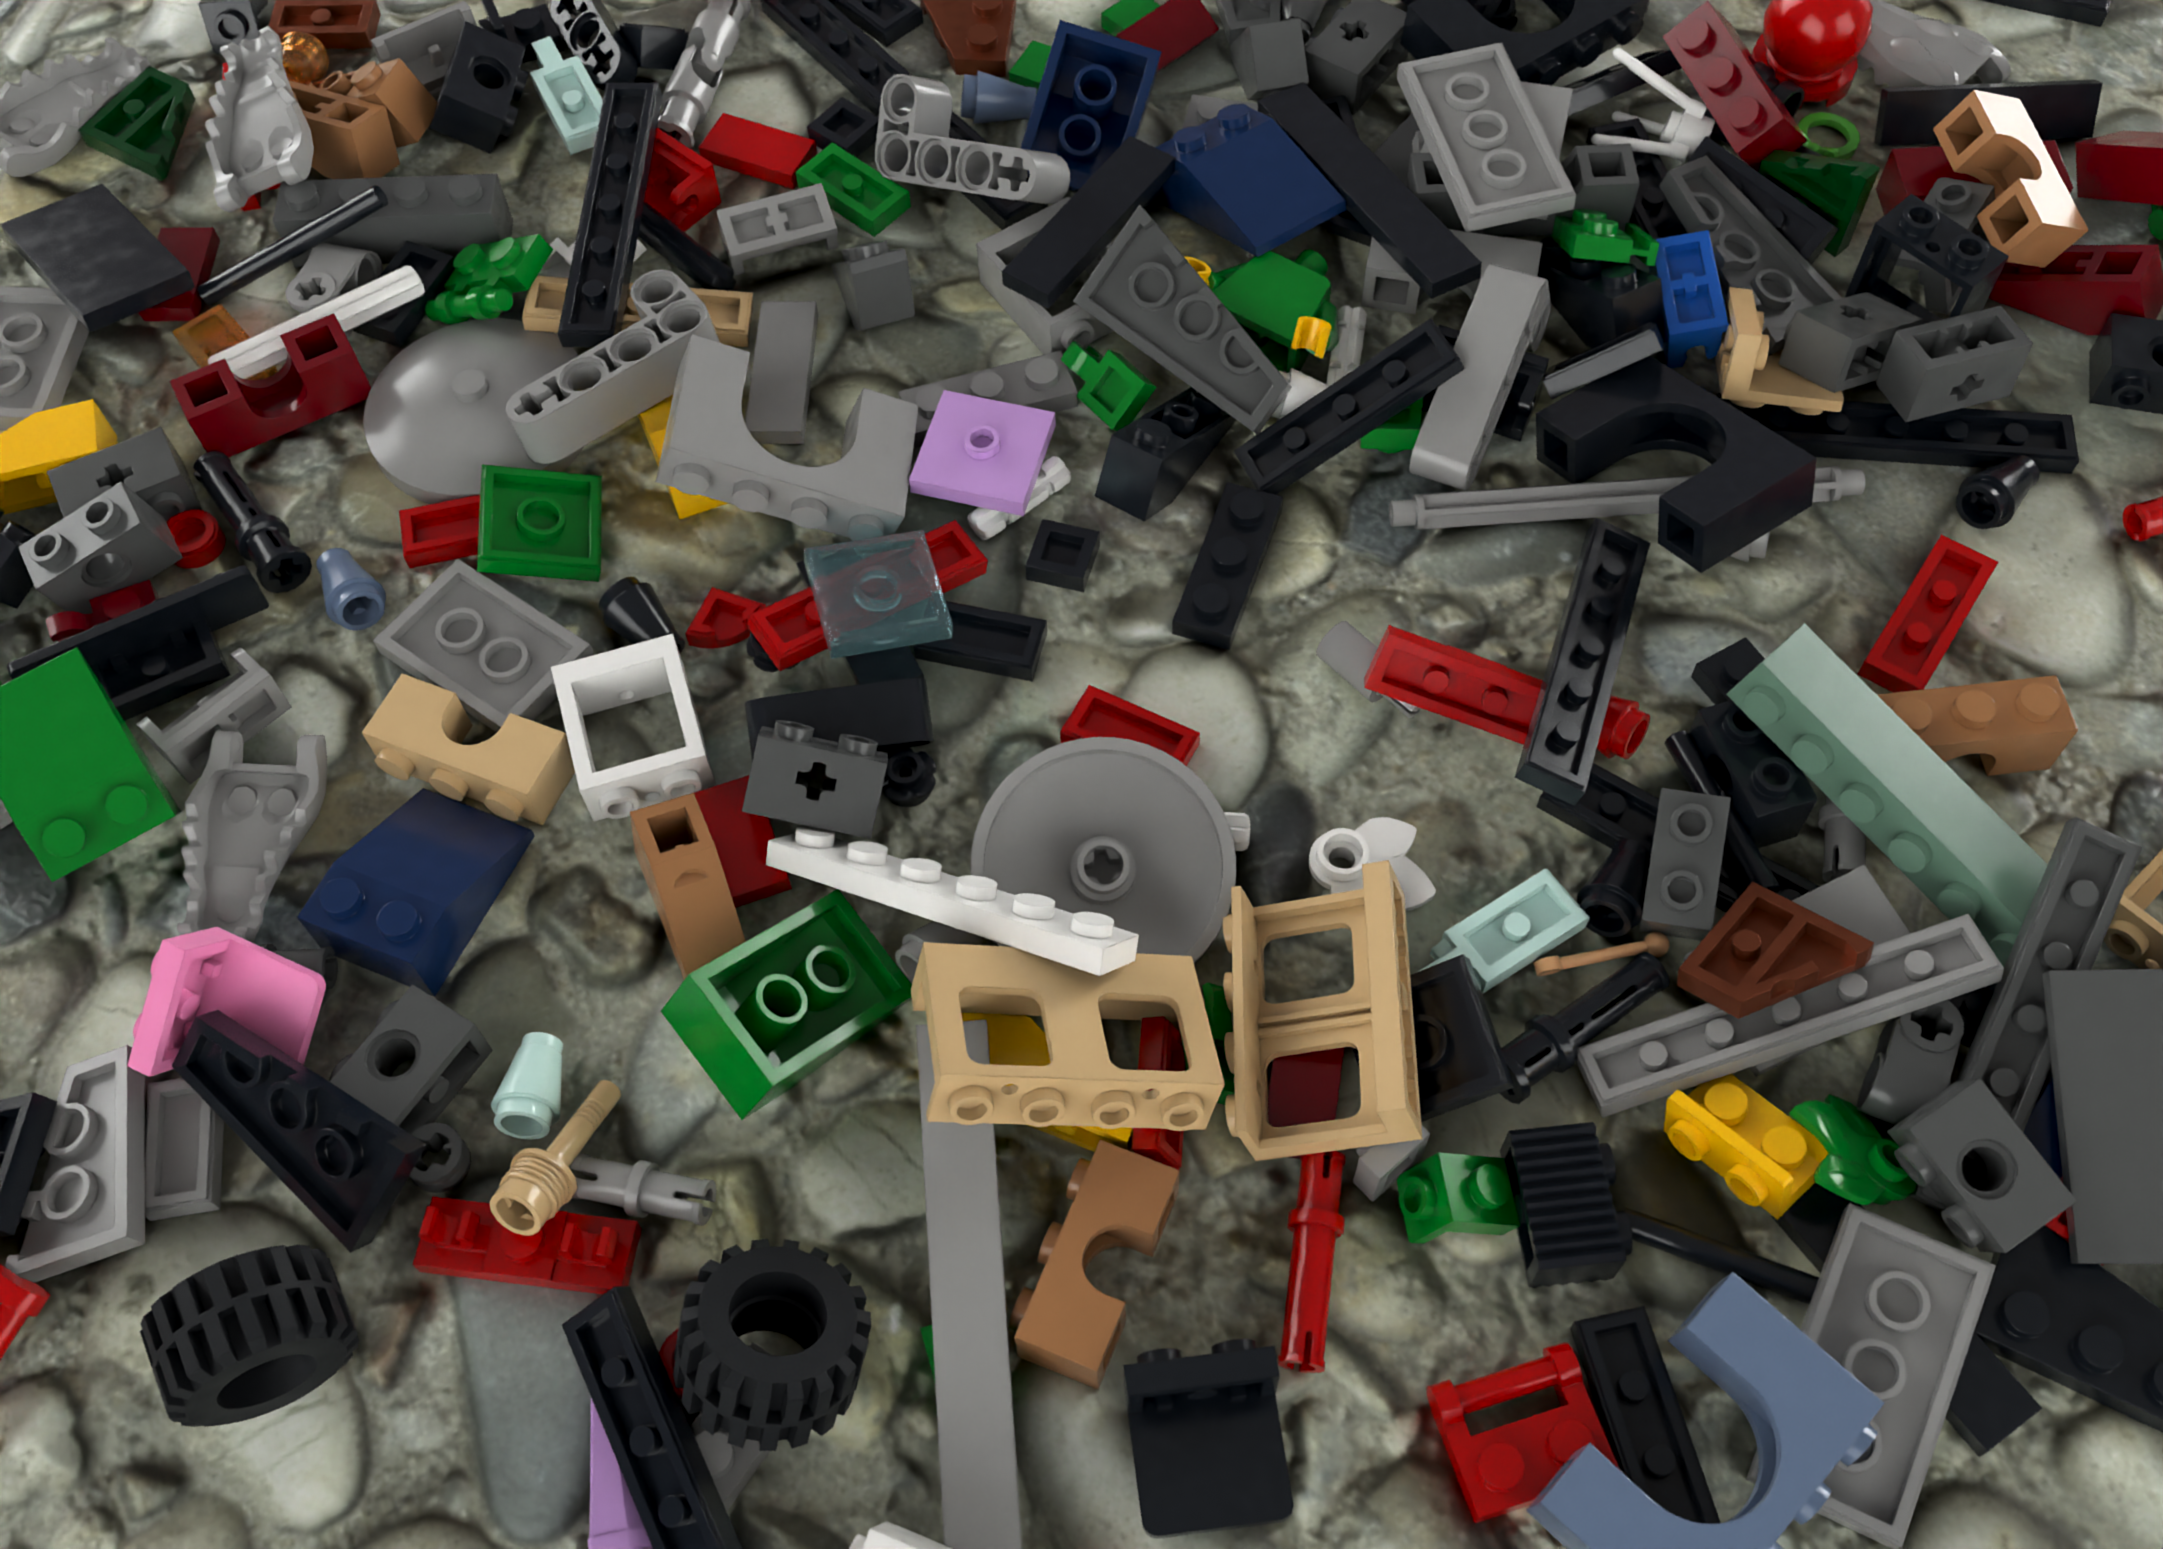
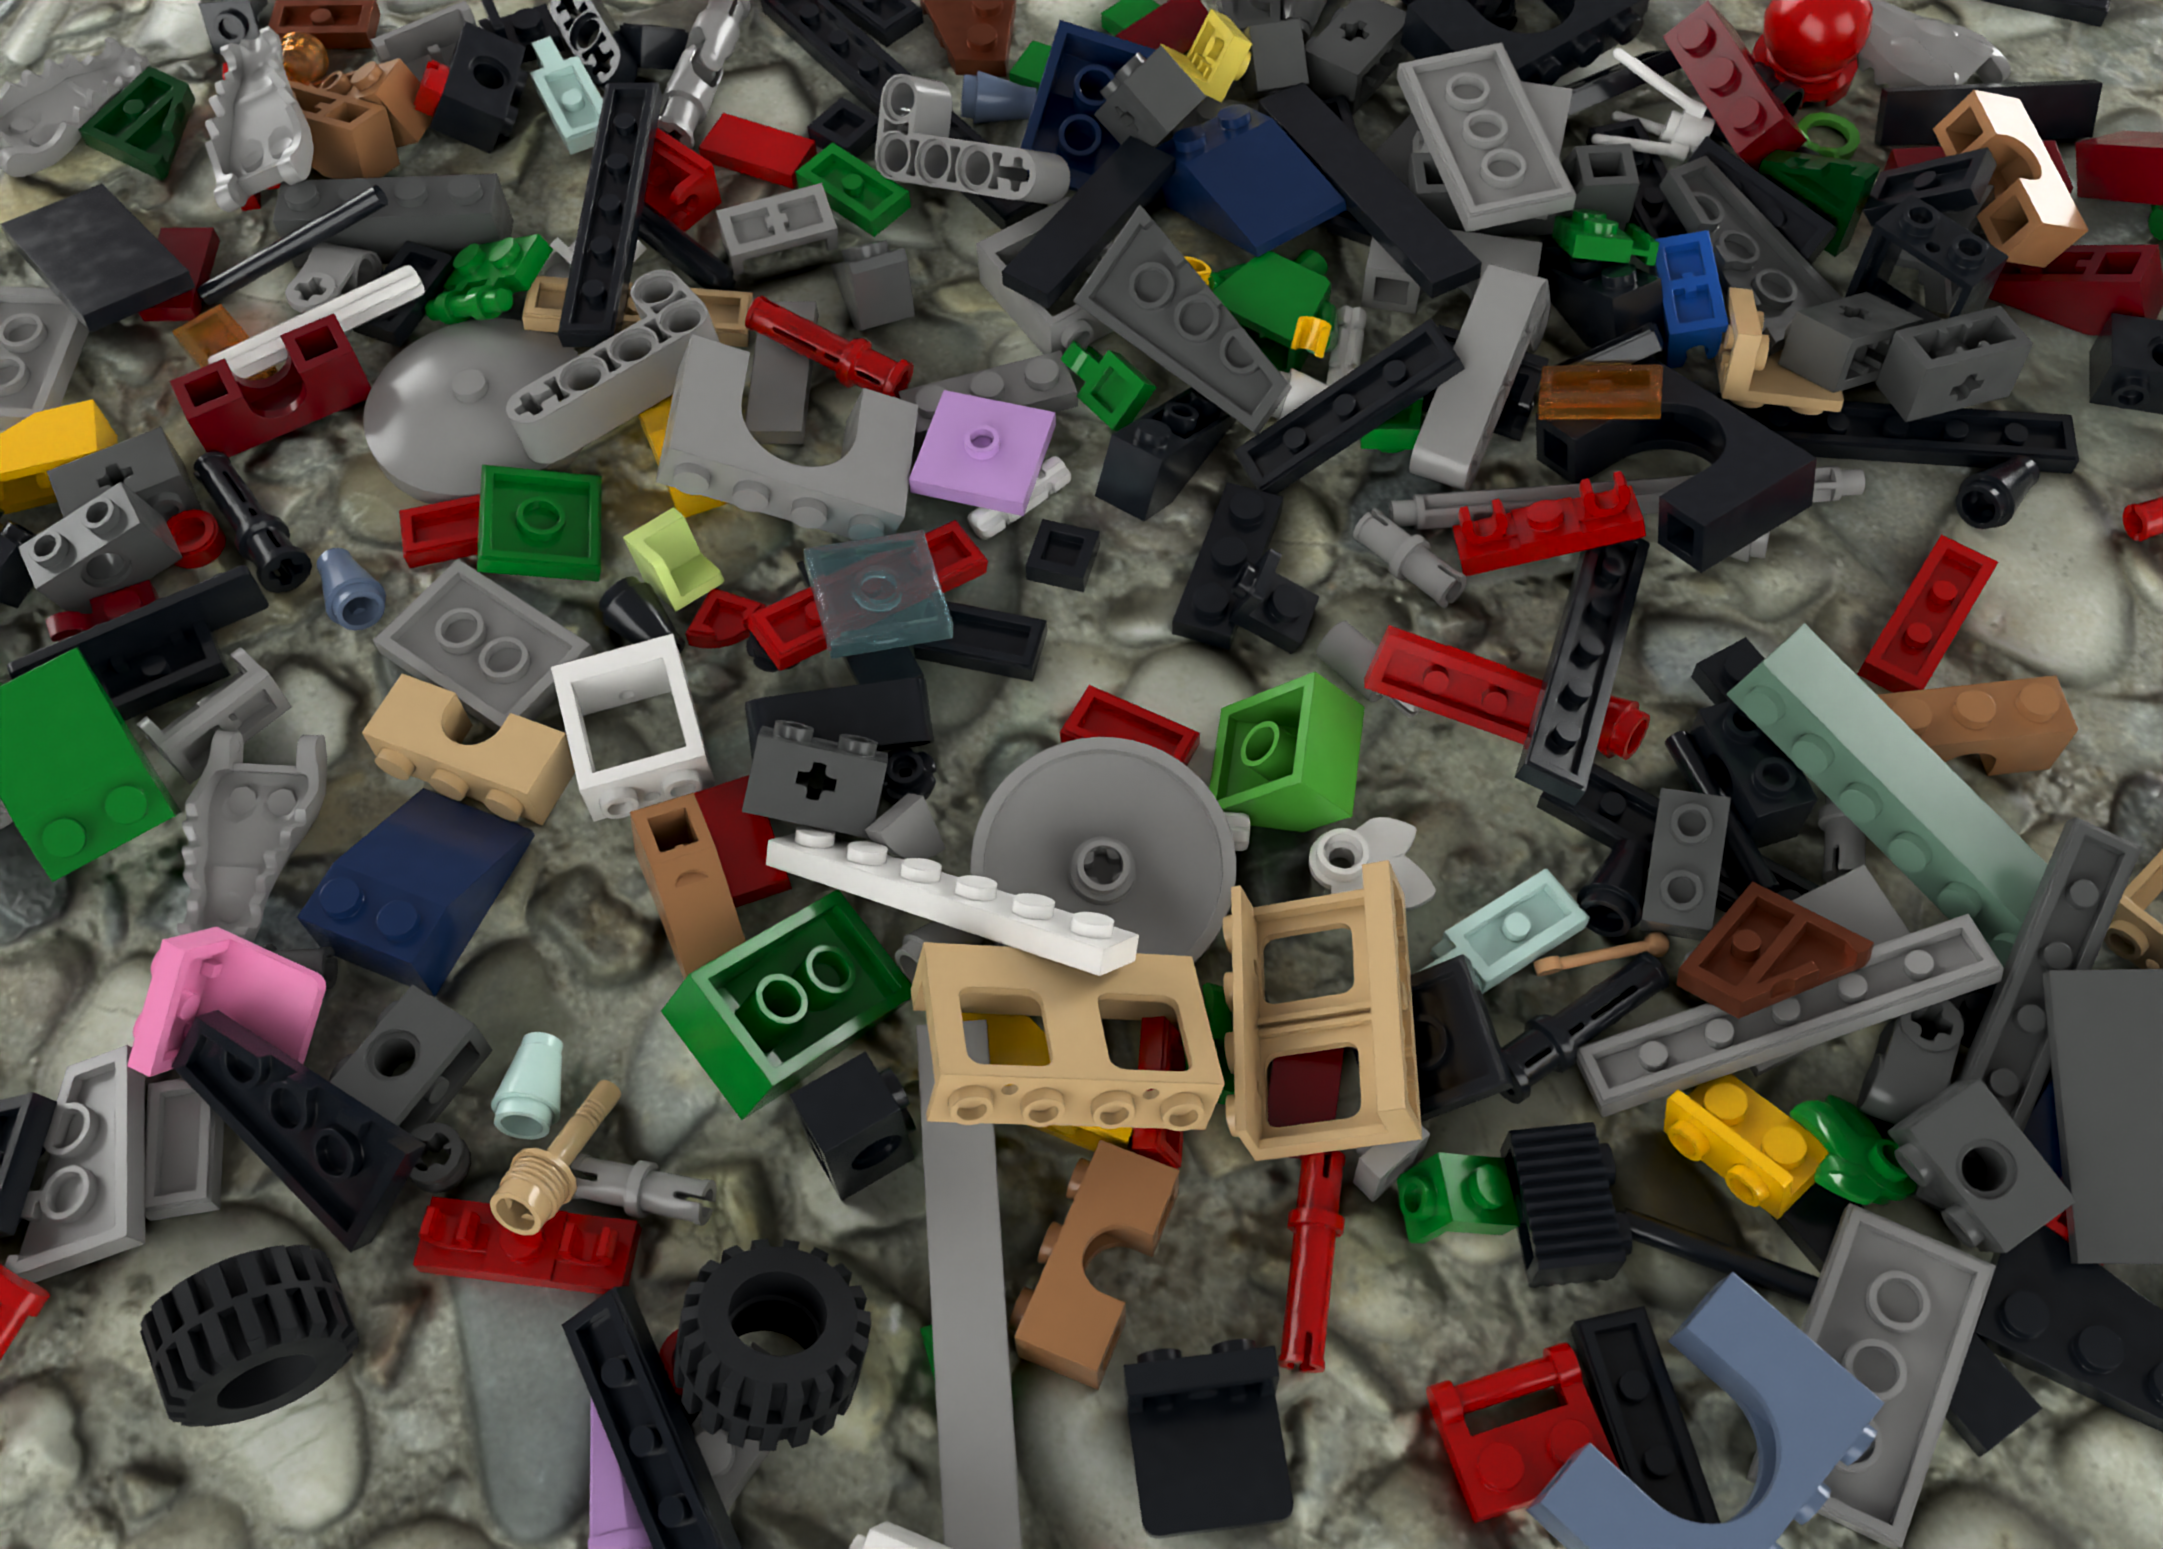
none -> red tile [413,59,450,117]
none -> yellowish green panel [623,507,725,612]
none -> red pin [745,295,914,399]
none -> black brick [789,1051,917,1201]
none -> light grey tile [865,793,946,859]
none -> dark grey brick [1094,46,1206,147]
none -> light yellow bracket [1160,8,1252,103]
none -> bright green slope [1209,671,1365,832]
none -> black bracket [1228,548,1320,654]
none -> light grey pin [1353,508,1467,608]
none -> red plate [1452,471,1646,576]
none -> clear orange tile [1538,365,1663,419]
none -> black plate [1862,147,1997,227]

